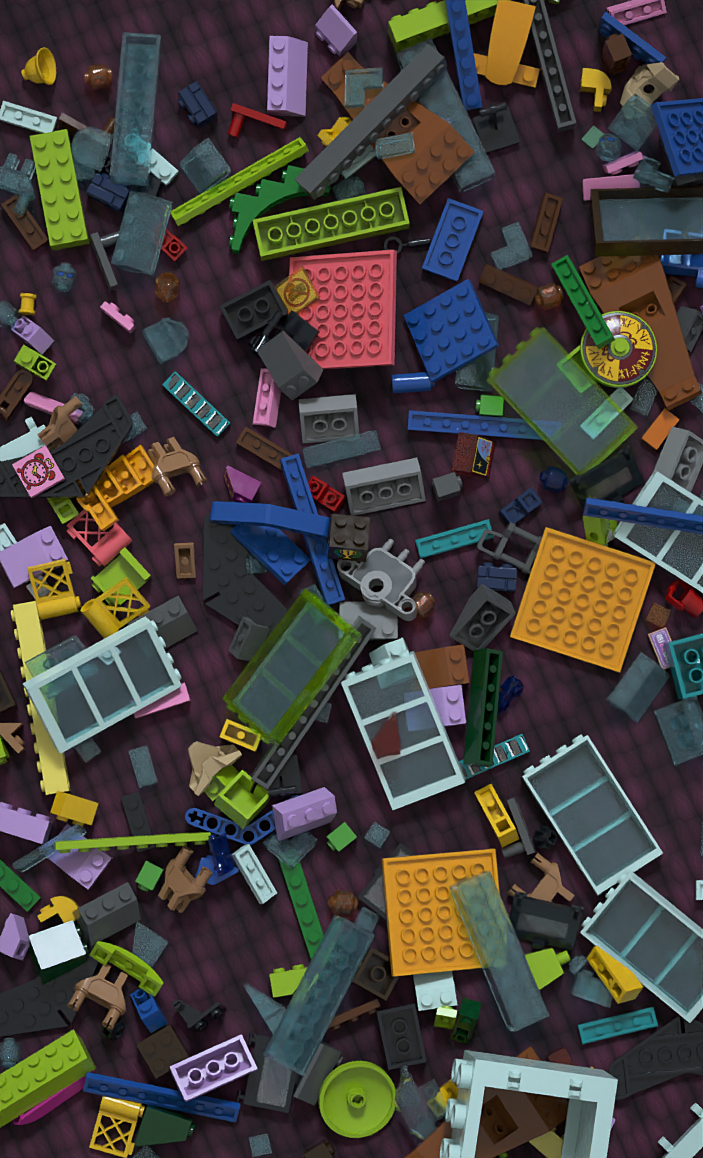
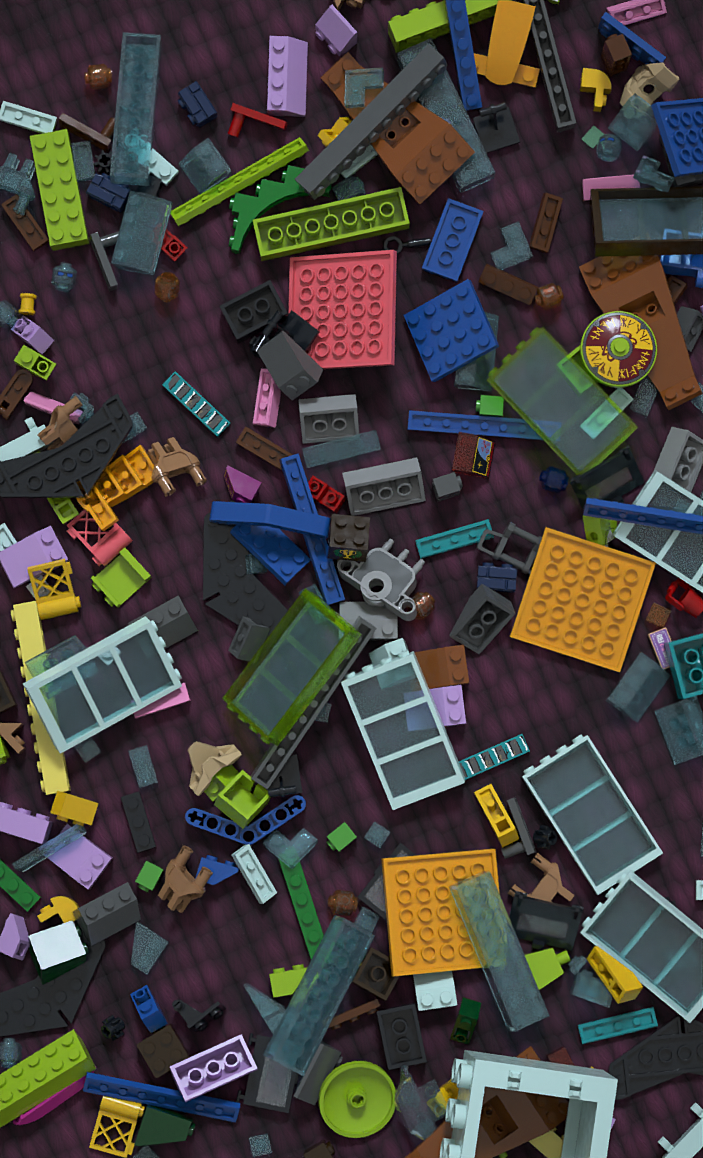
bright pink tile [12,445,65,498] -> none
yellow hat [21,47,56,85] -> none
lime plate [53,832,211,853] -> none
medium nougat connector [67,964,128,1030] -> none
clear light blue slope [72,126,114,171] -> none
yellow piece [80,577,150,639] -> none
lime slope [89,941,163,997] -> none
bright pink plate [100,301,136,334] -> none
clear light blue slope [142,318,189,364] -> none
medium nougat slope [174,543,196,578] -> none
clear blue hinge [207,833,234,877] -> none
yellow brick [220,719,263,752] -> none
lavender slope [272,787,337,841] -> none
clear yellow piece [274,266,320,315] -> none
clear red slope [372,712,401,757] -> none
clear light blue tile [375,132,415,159] -> none
blue brick [392,372,435,394] -> none
lime plate [434,1006,457,1029] -> none
dark green brick [463,648,503,767] -> none
clear blue hinge [497,675,525,714] -> none
dark blue slope [499,487,543,524] -> none
green plate [551,255,615,350] -> none
bright pink plate [602,151,644,175] -> none
orange tile [641,408,680,450] -> none

